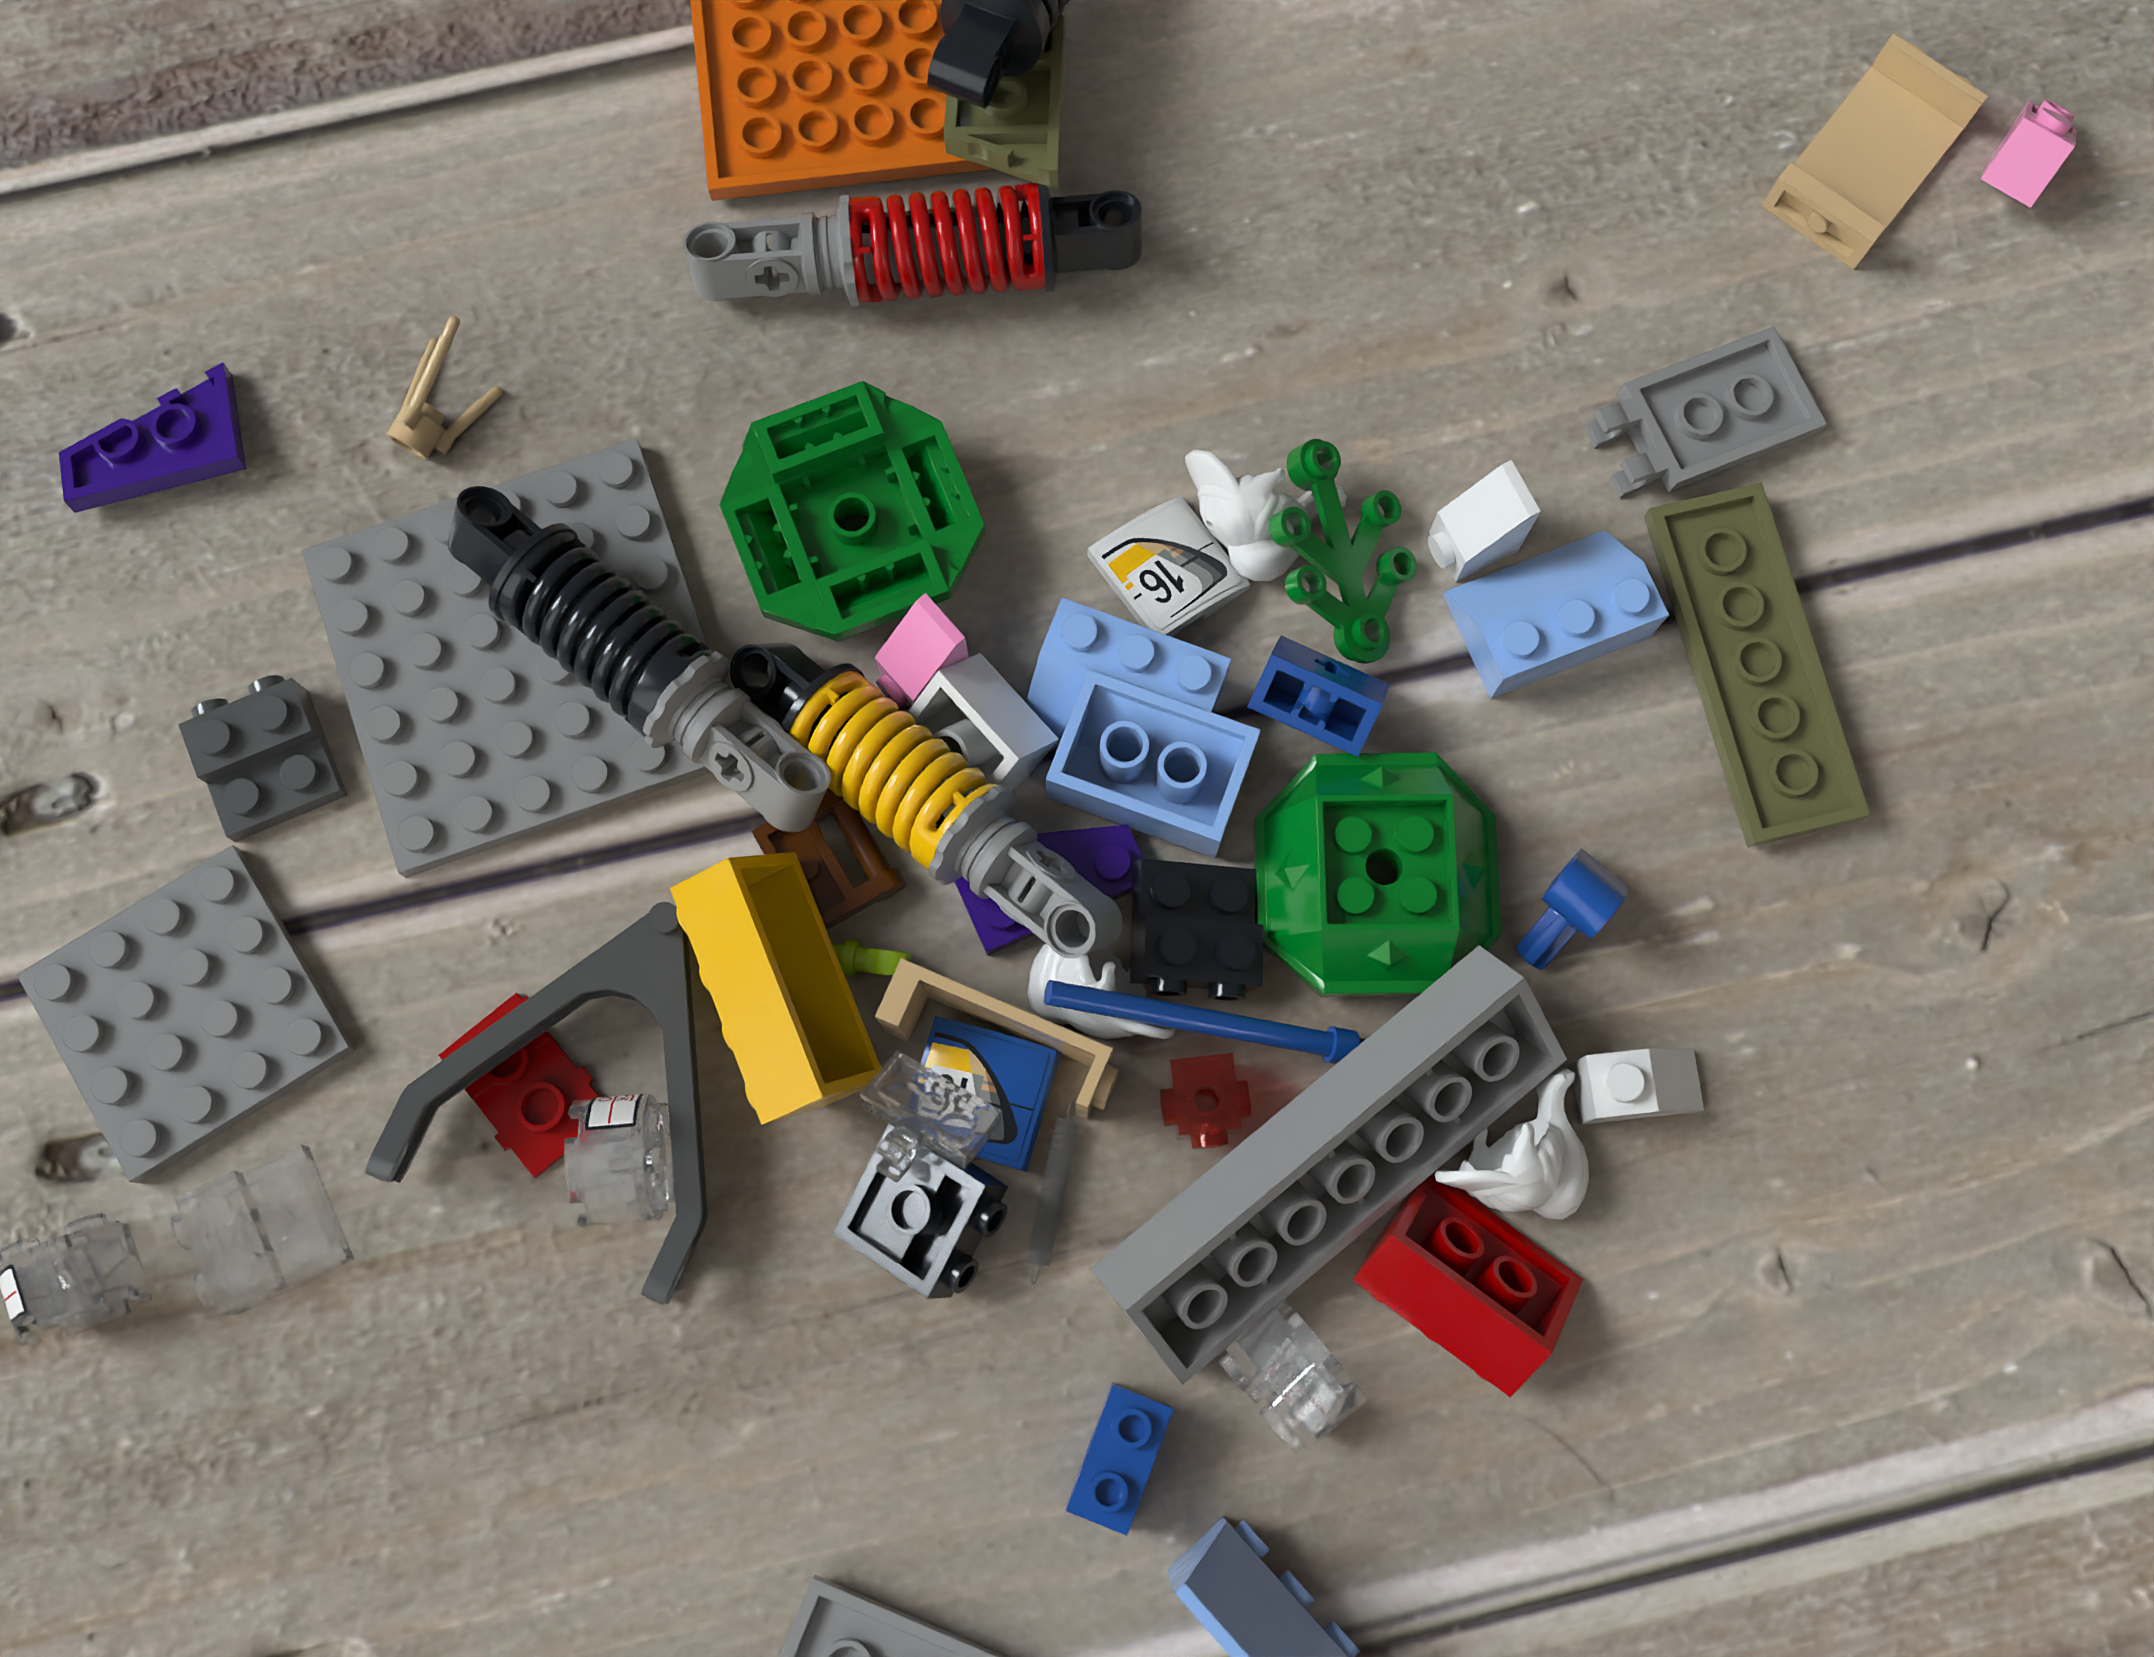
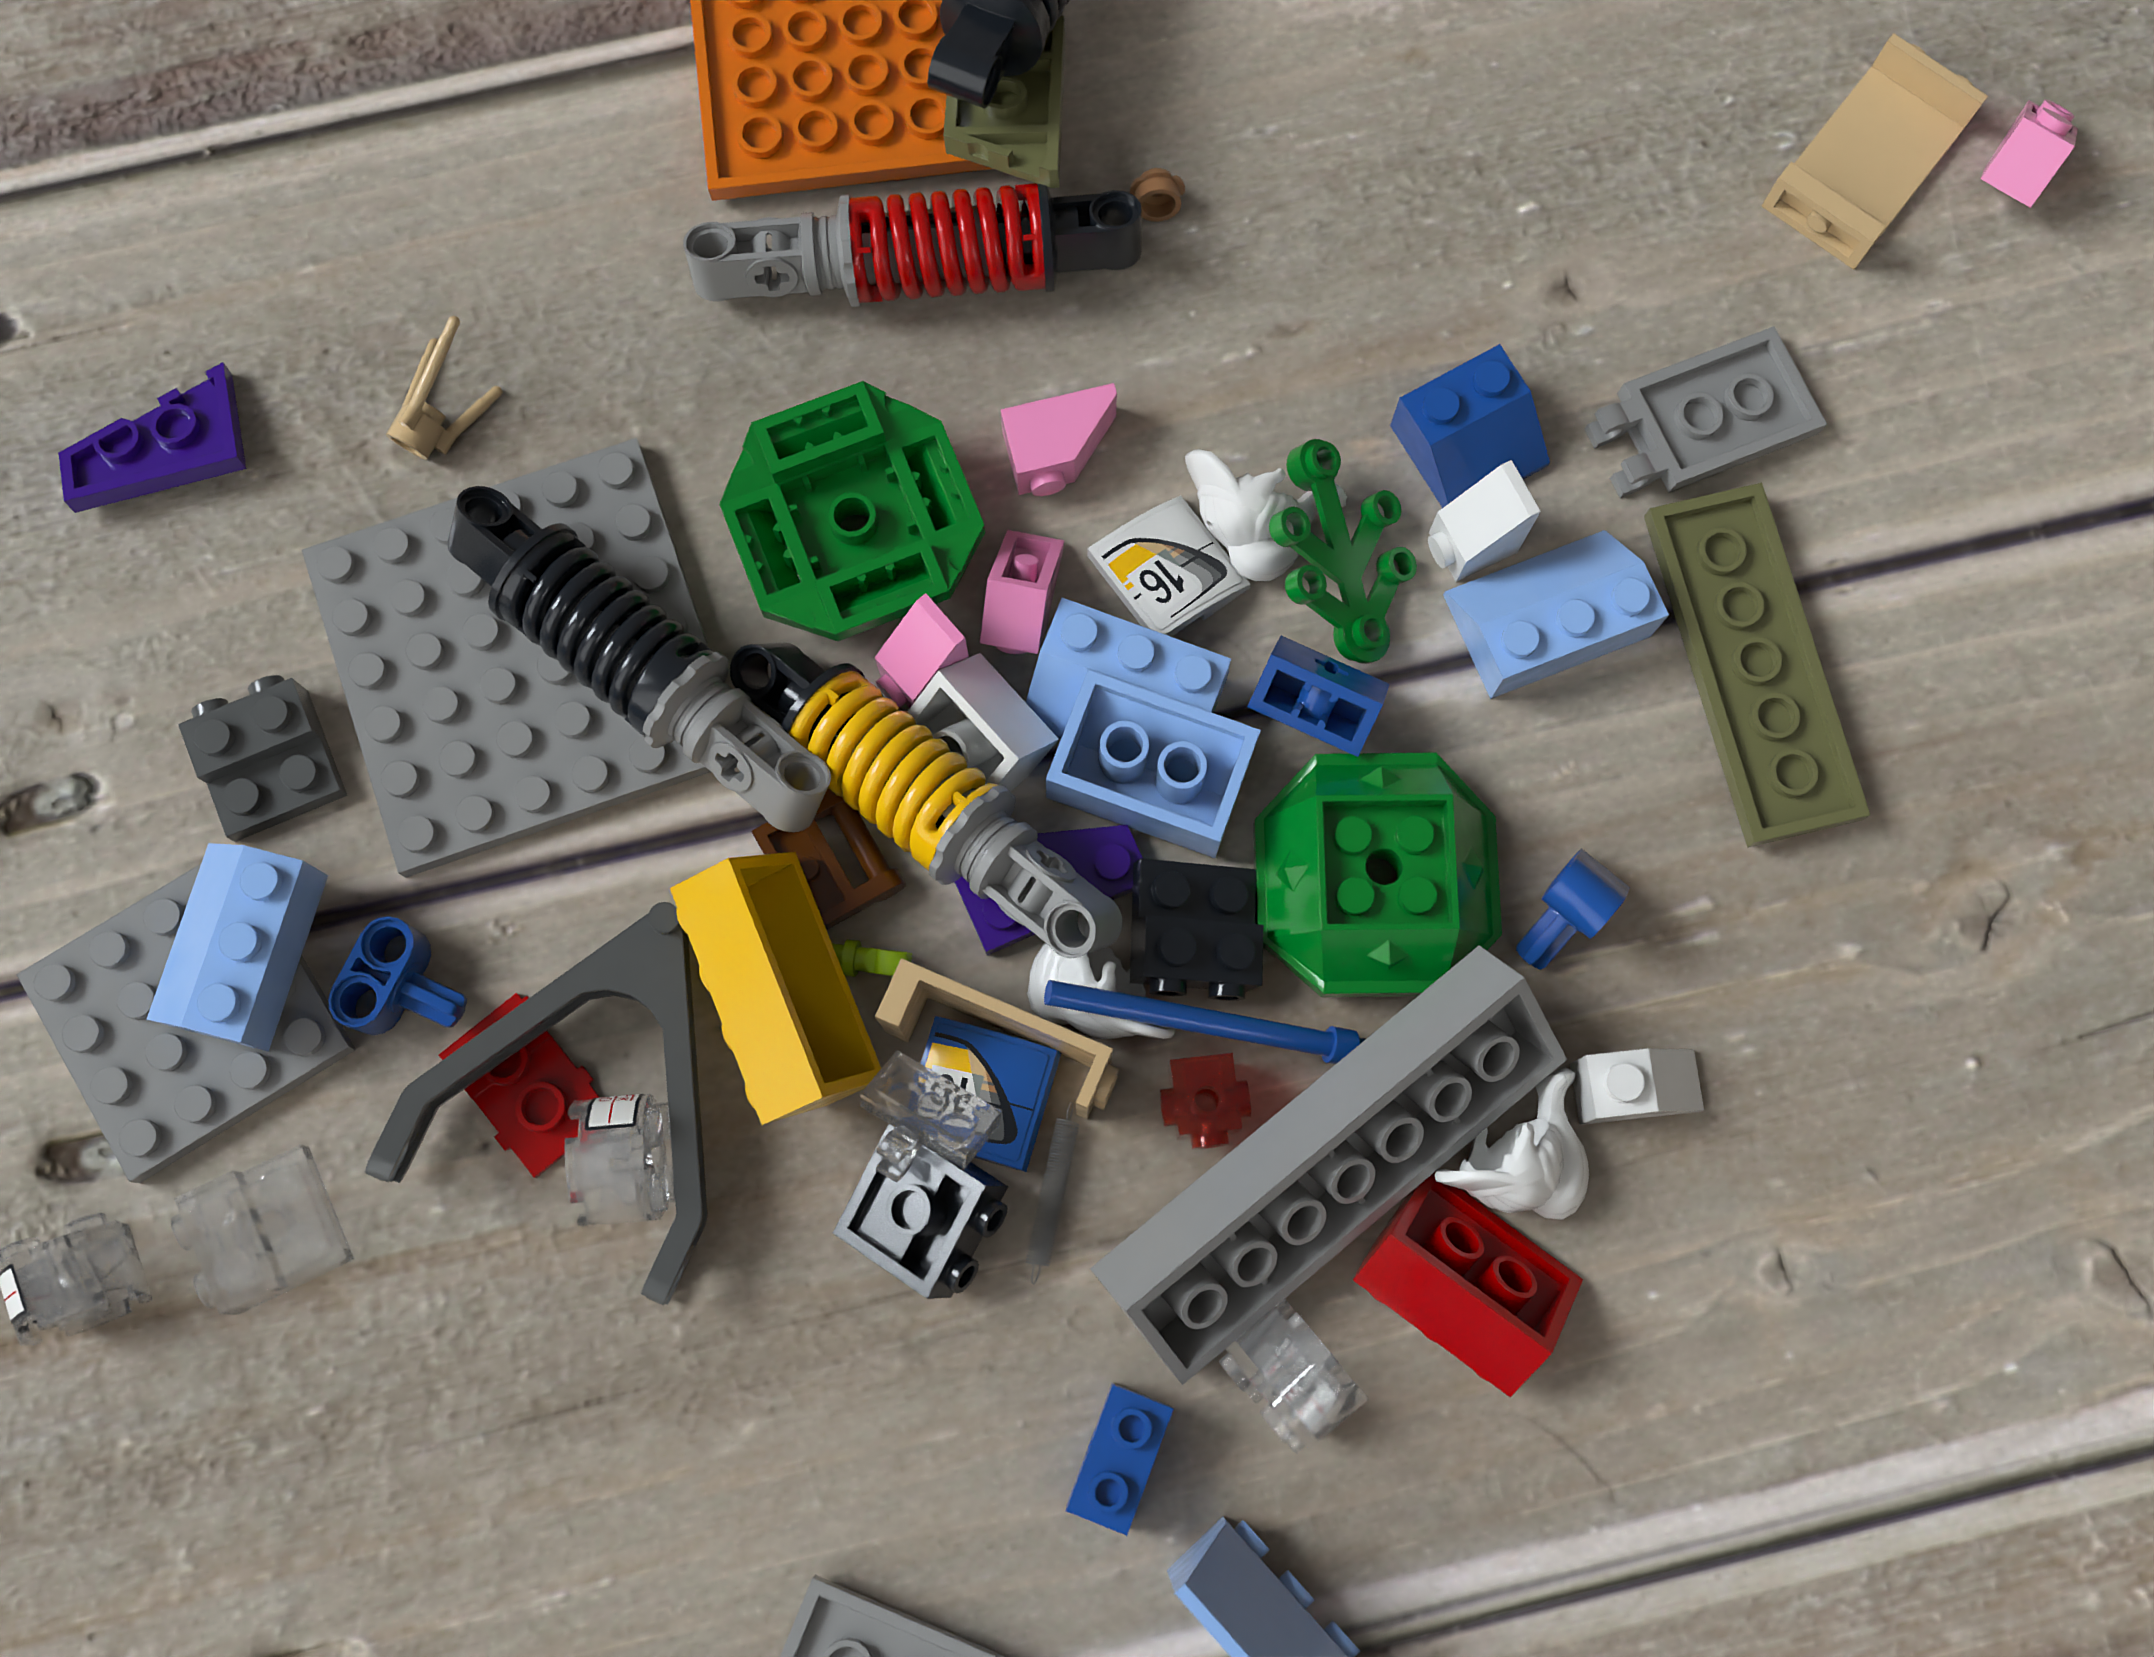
none -> light blue slope [147,843,328,1052]
none -> blue beam [328,916,467,1035]
none -> bright pink slope [980,530,1064,654]
none -> bright pink slope [1000,383,1117,496]
none -> medium nougat plate [1129,168,1185,222]
none -> blue slope [1390,344,1550,508]

